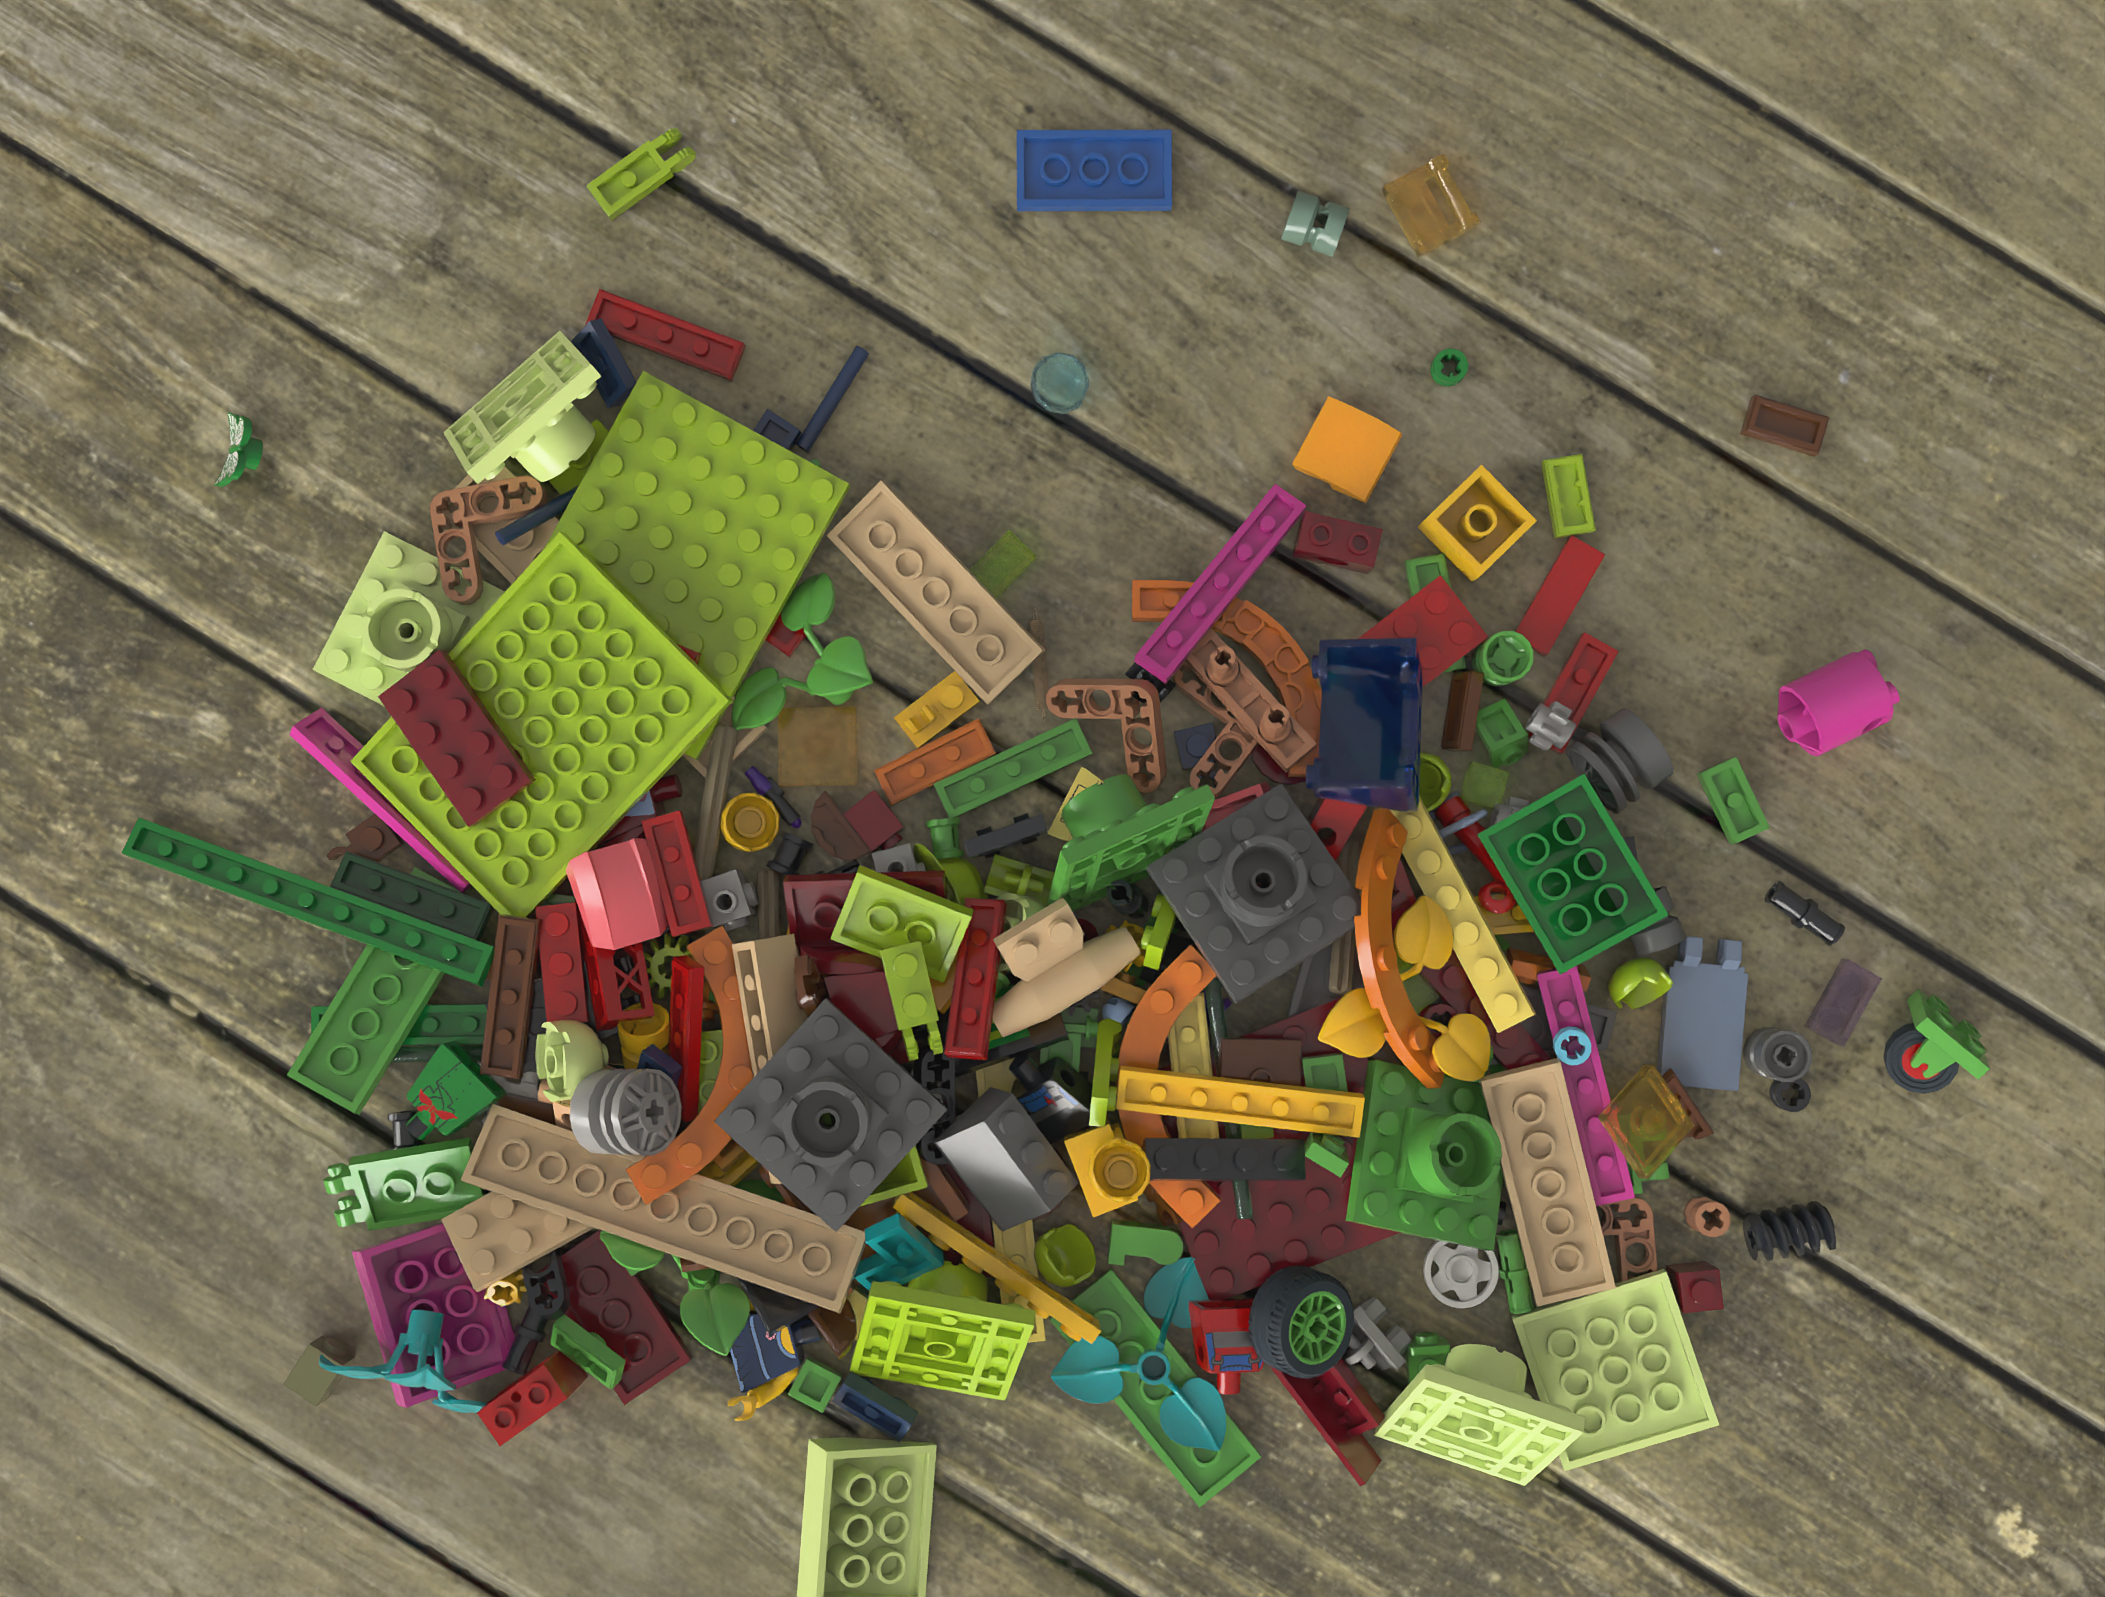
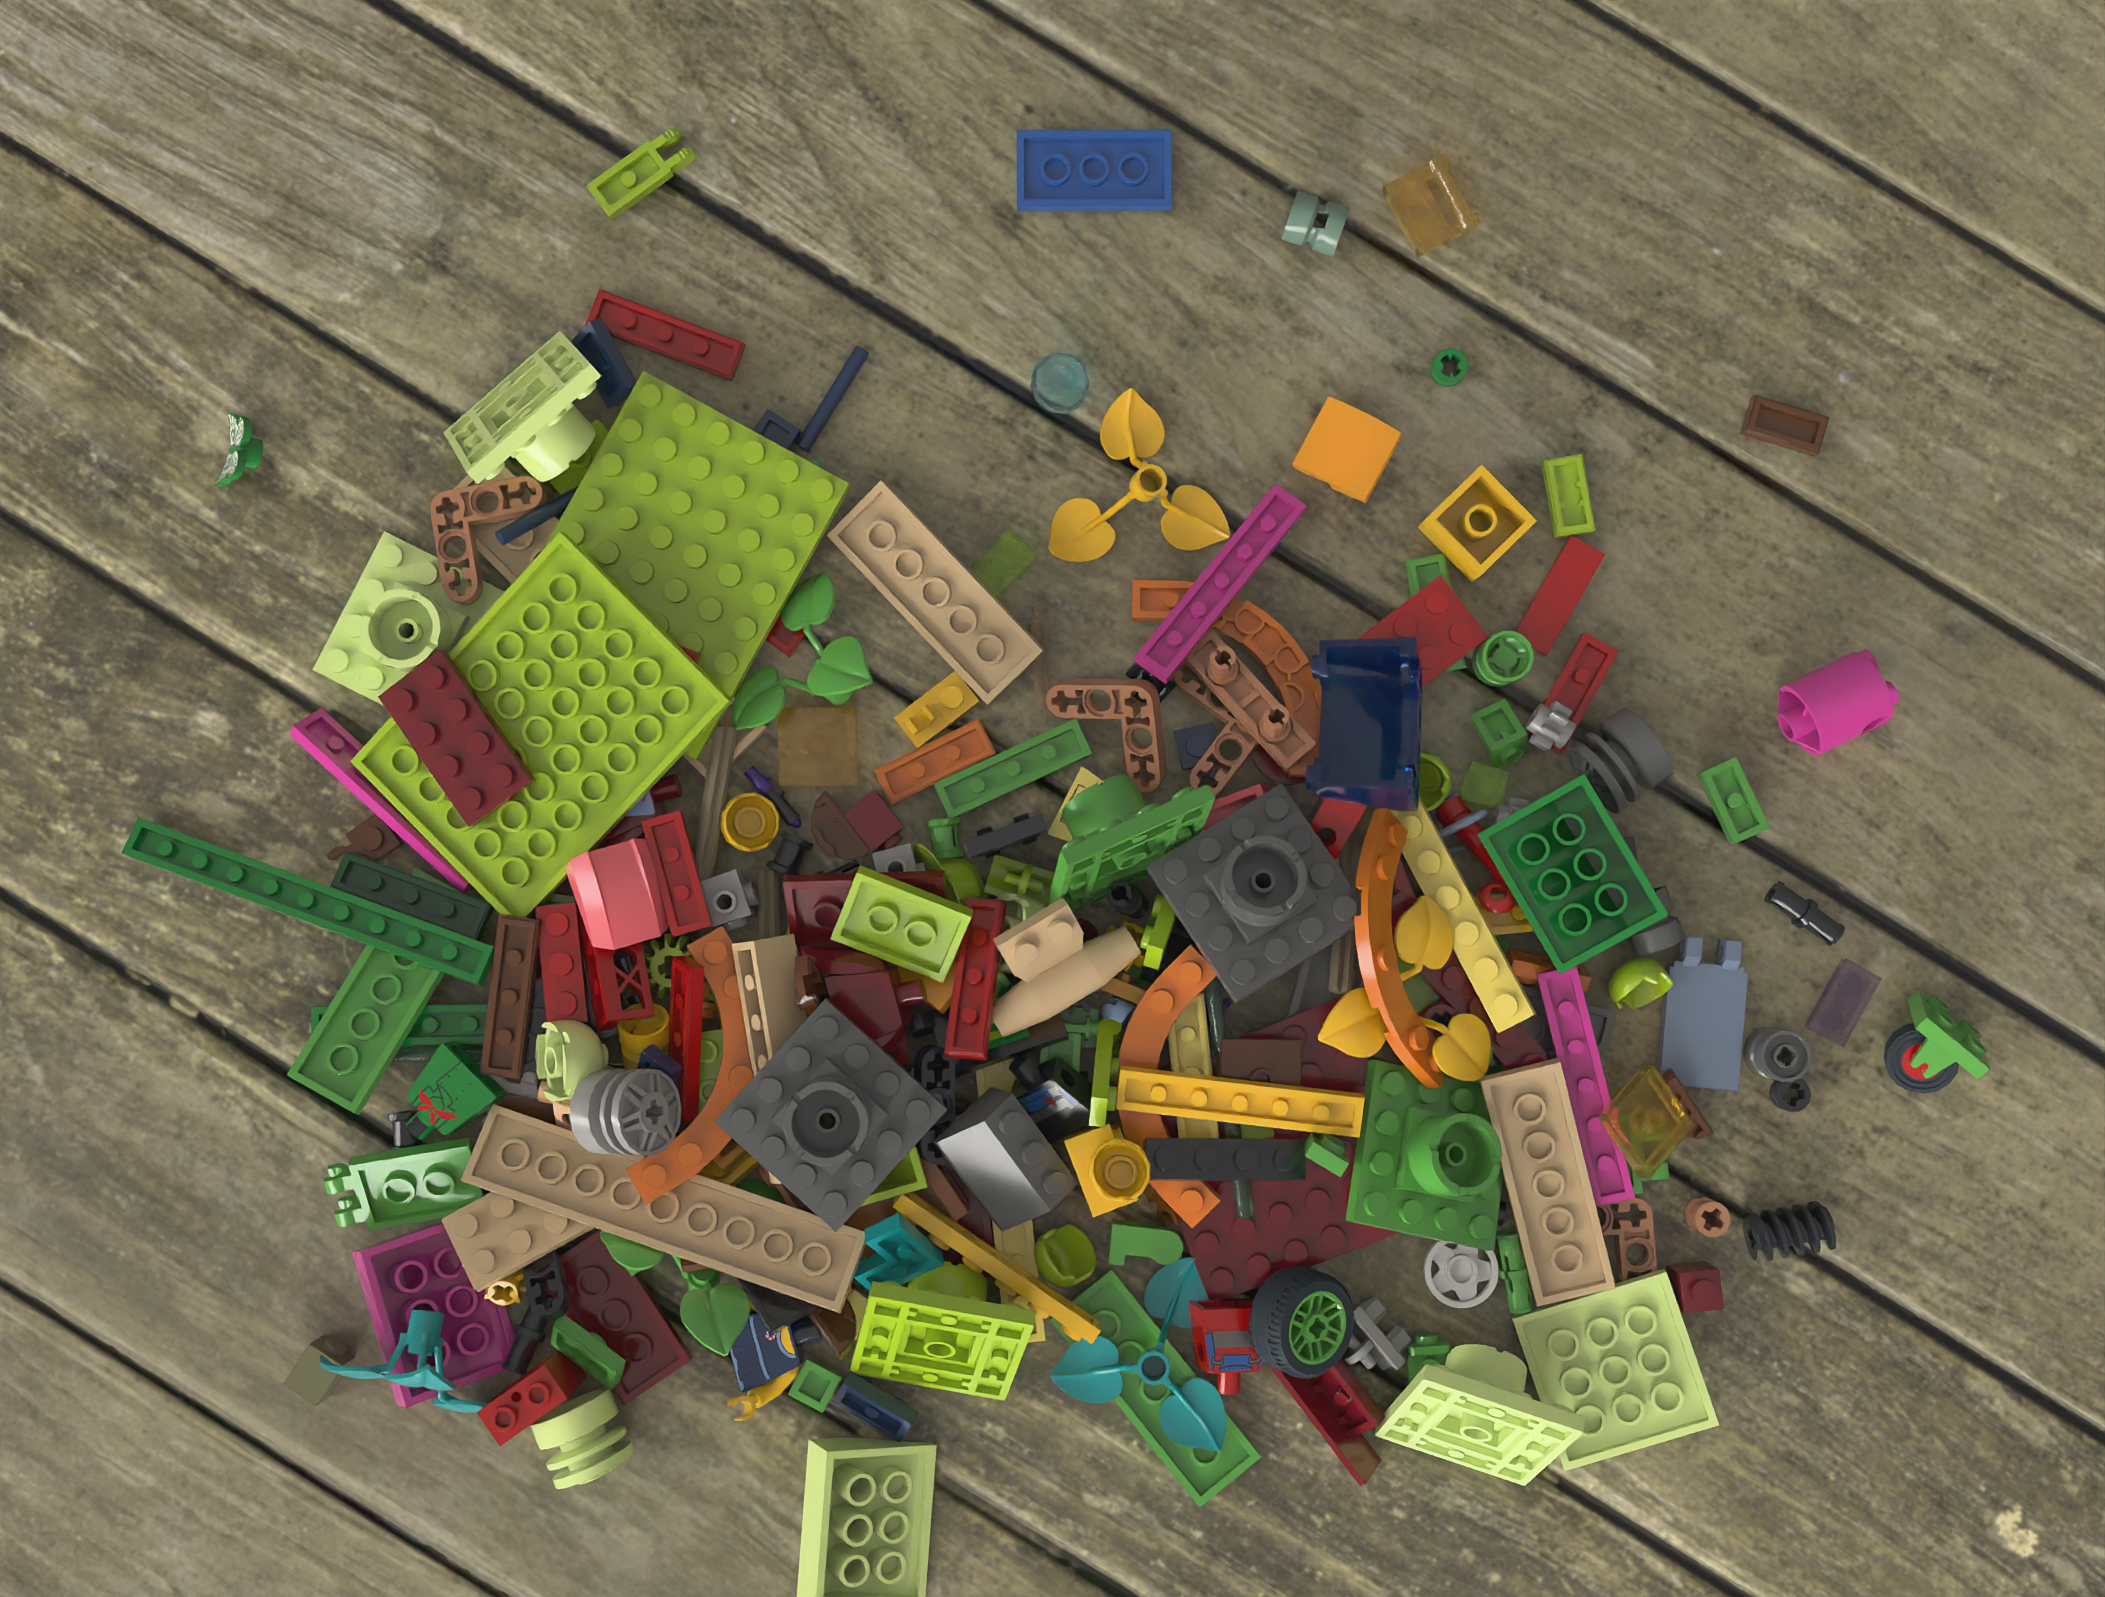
lime hinge [880,940,943,1061] -> none
dark red brick [1292,511,1383,574] -> none
bright green plate [1302,1052,1348,1092] -> none
reddish brown tile [1441,671,1484,752] -> none
medium azure bush [1553,1026,1591,1065] -> none
none -> yellowish green wheel [530,1387,635,1489]
none -> yellow plant [1048,388,1230,562]

